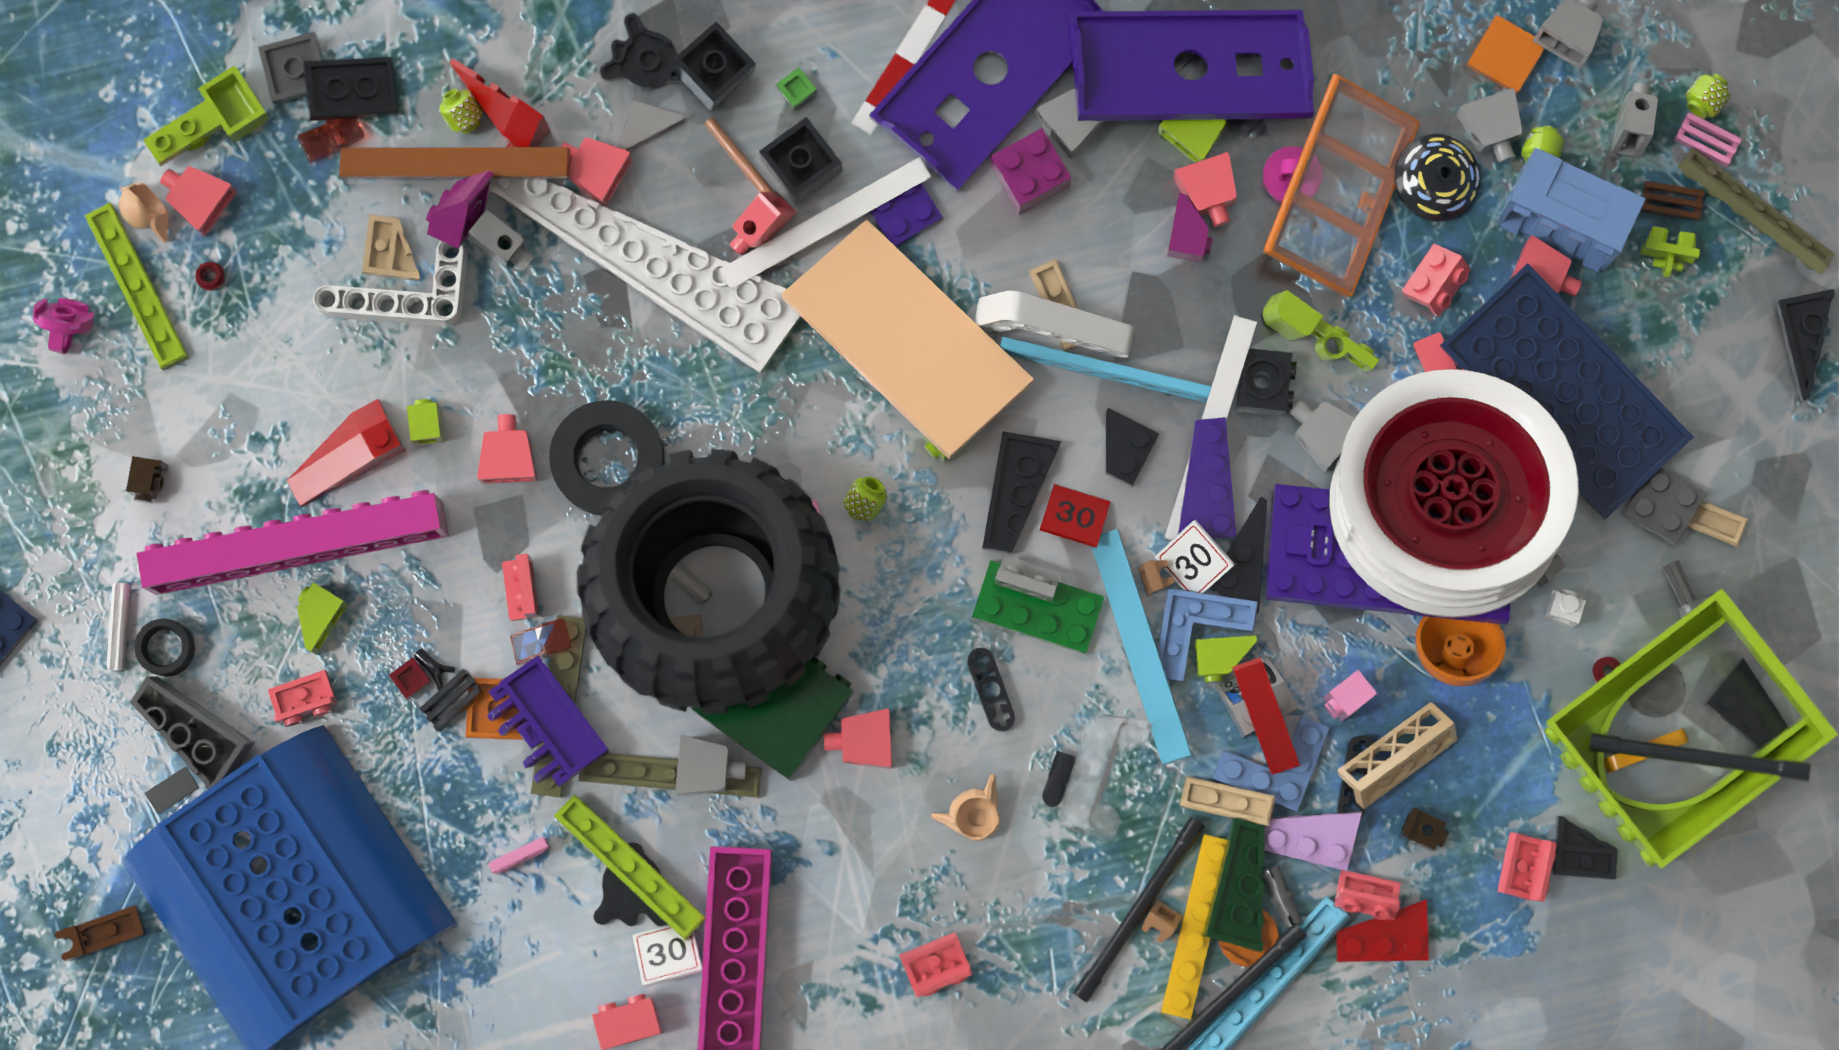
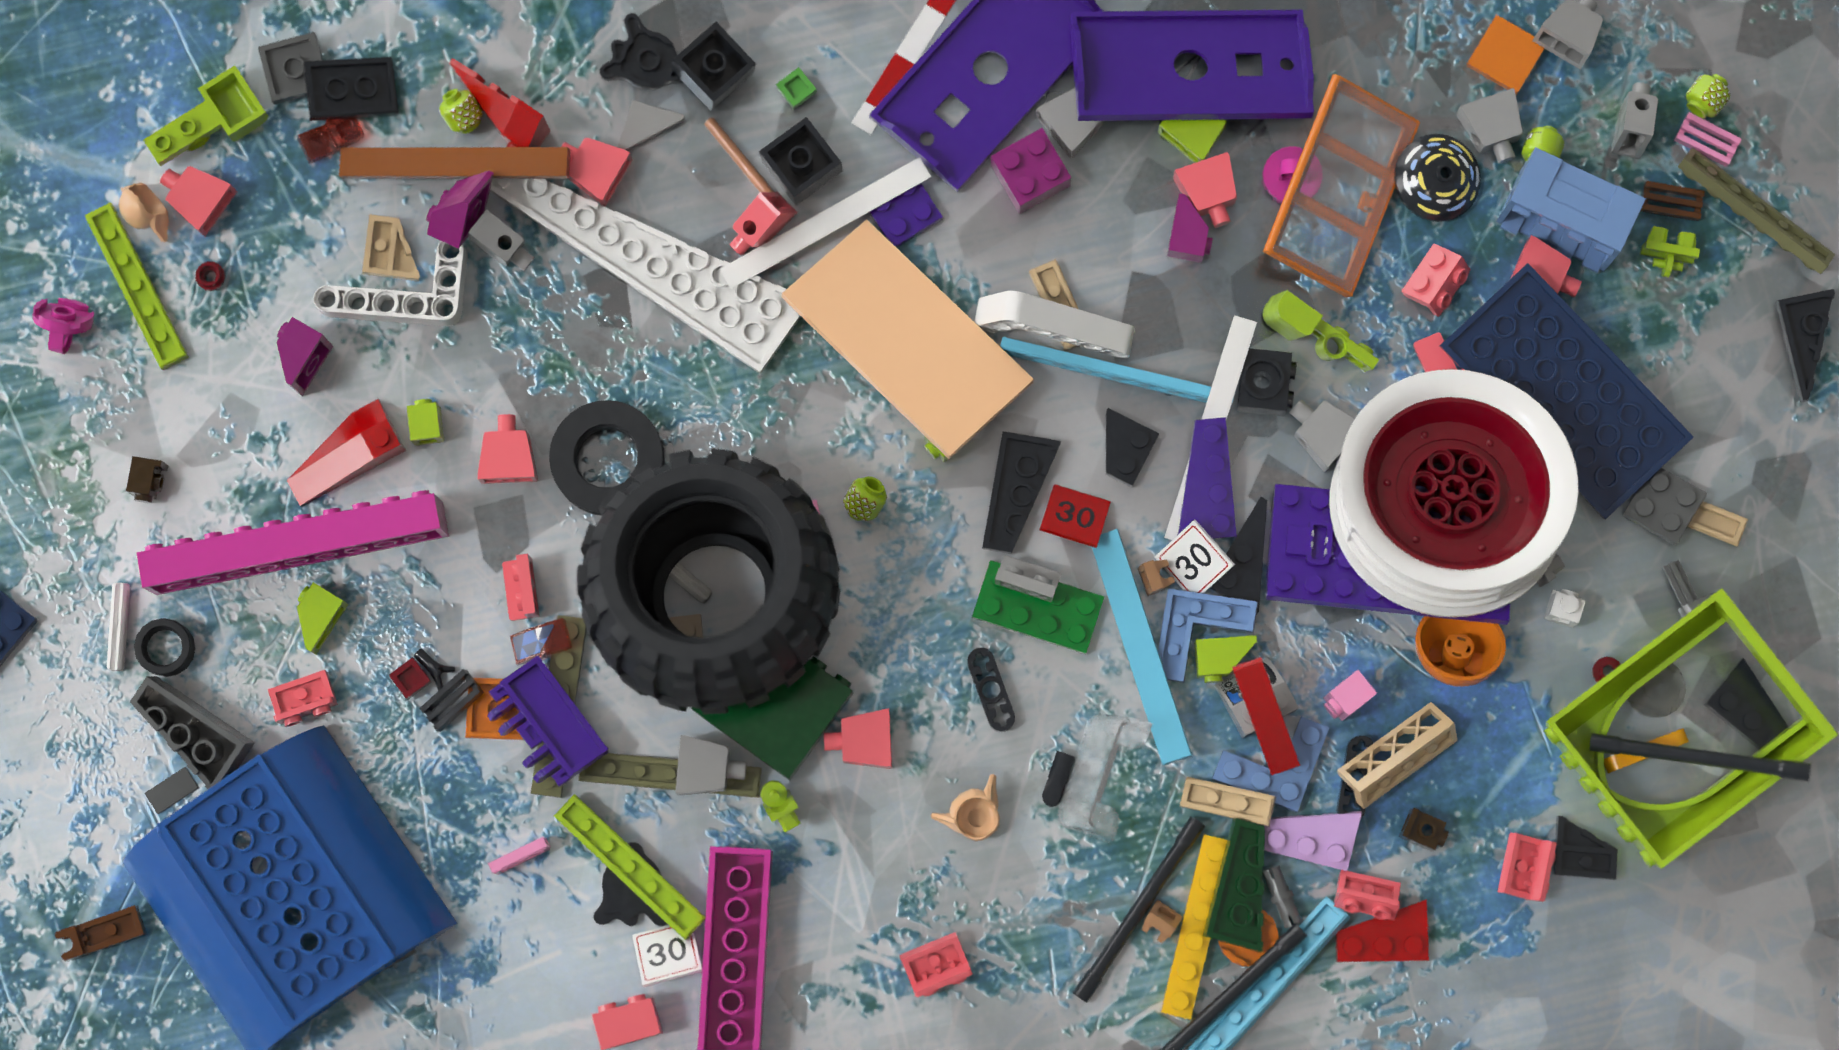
none -> magenta slope [276,317,334,396]
none -> lime hips [761,780,801,832]

